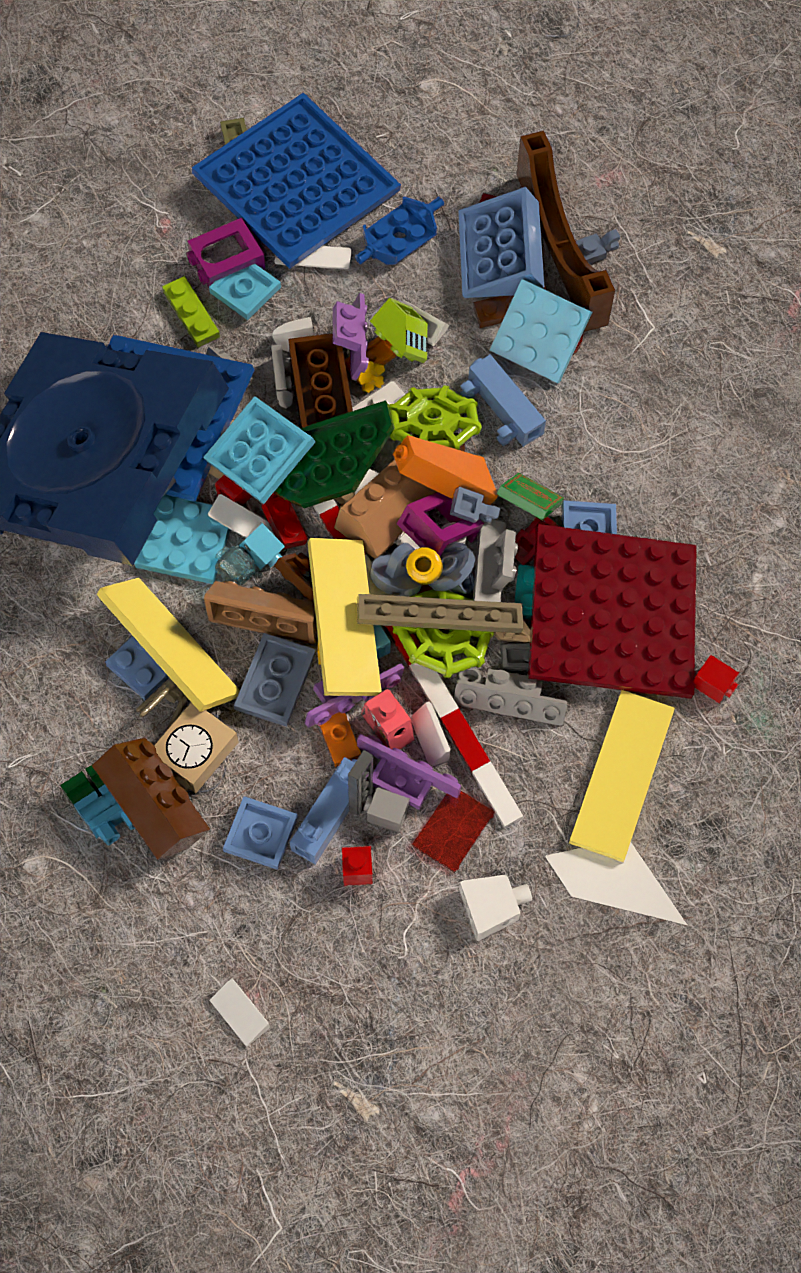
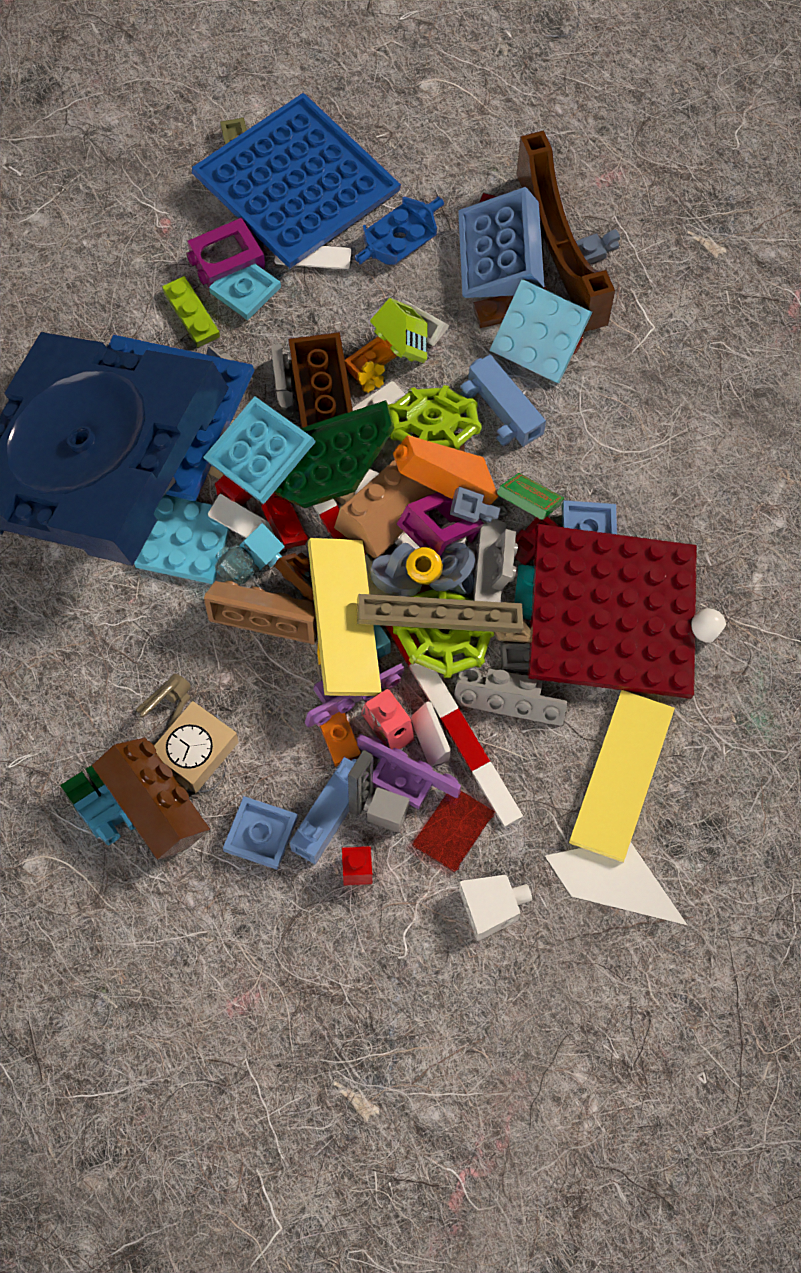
light yellow tile [97,578,240,712] -> none
medium blue plate [105,636,169,700] -> none
white slope [210,978,270,1047] -> none
sand blue plate [234,633,316,727] -> none
white brick [272,317,314,352] -> none
medium lavender bracket [333,293,369,380] -> none
red brick [693,655,739,704] -> none
none -> white piece [691,608,726,642]

